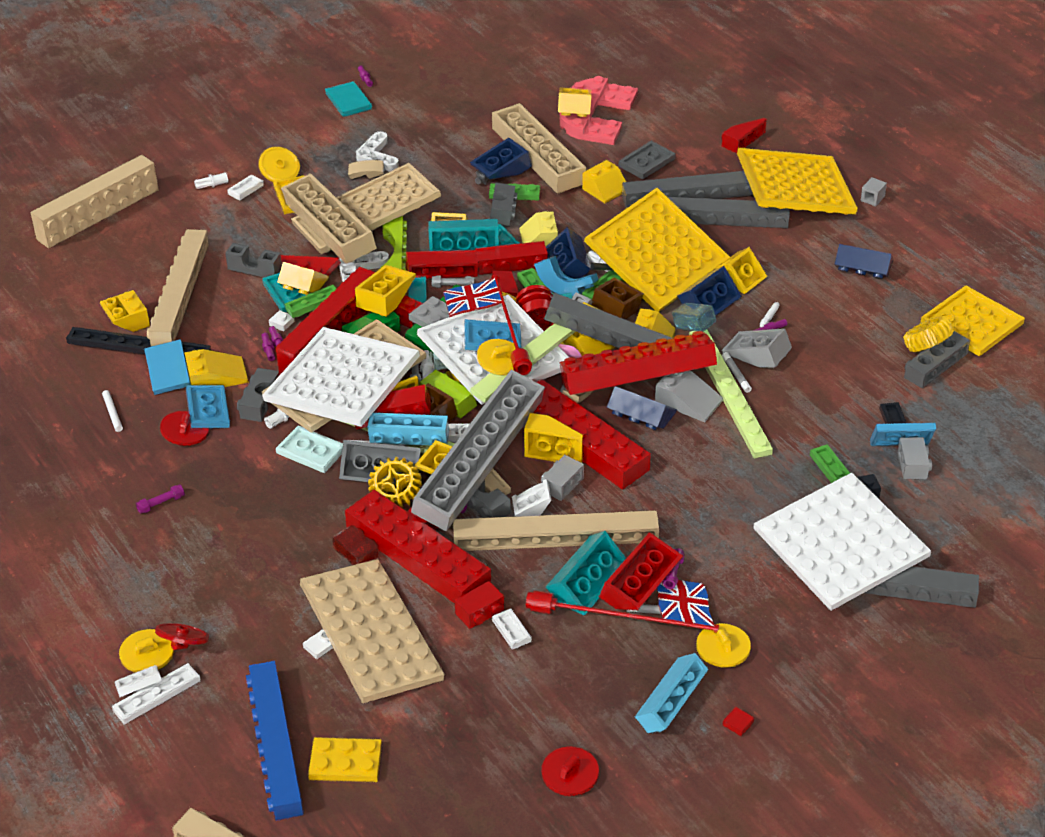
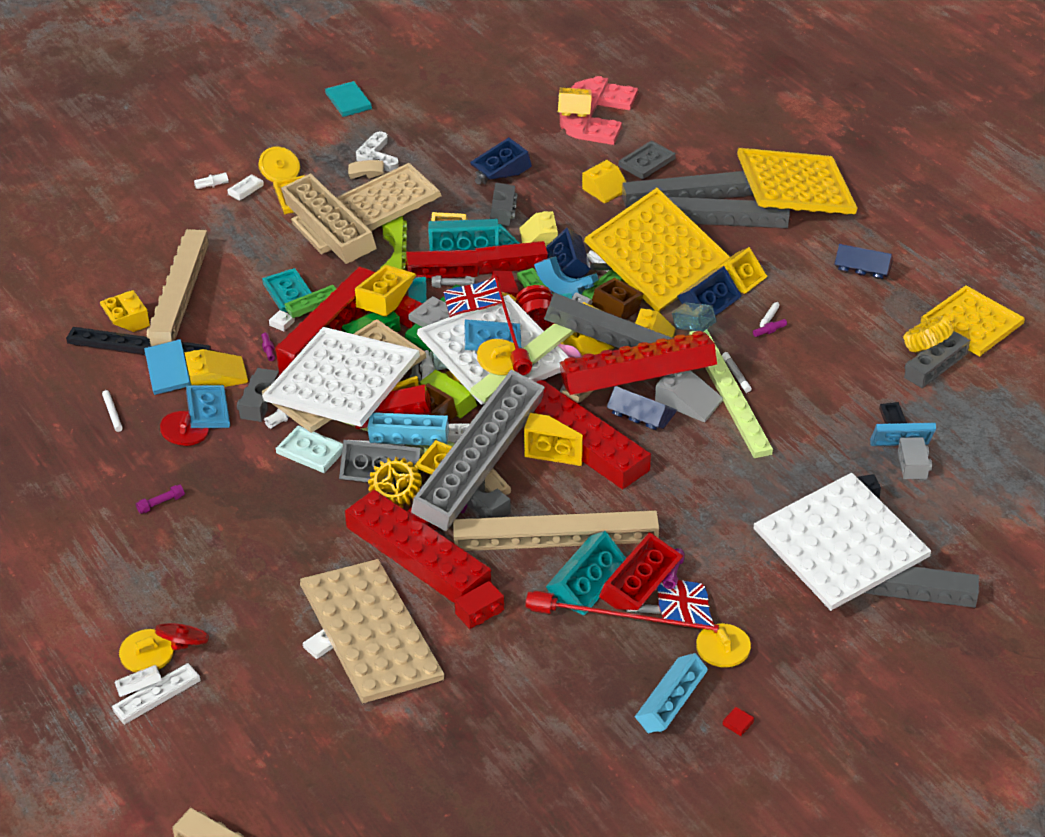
tan brick [30,155,158,248] -> none
dark grey arch [225,243,282,277] -> none
blue brick [246,661,303,821] -> none
magenta bar [269,326,283,347] -> none
yellow slope [277,262,329,295] -> none
red wing [281,255,341,276] -> none
yellow plate [308,738,382,782] -> none
clear red brick [332,525,379,565] -> none
white beam [339,251,389,282] -> none
magenta bar [358,66,373,87] -> none
bright green plate [489,183,540,200] -> none
tan brick [492,103,586,194] -> none
white plate [492,609,531,650] -> none
white slope [512,479,552,517] -> none
light grey brick [541,455,584,501] -> none
red shield [542,747,599,796] -> none
red slope [721,118,767,153] -> none
light grey slope [722,329,792,368] -> none
bright green plate [810,444,850,483] -> none
light grey brick [861,177,887,206] -> none

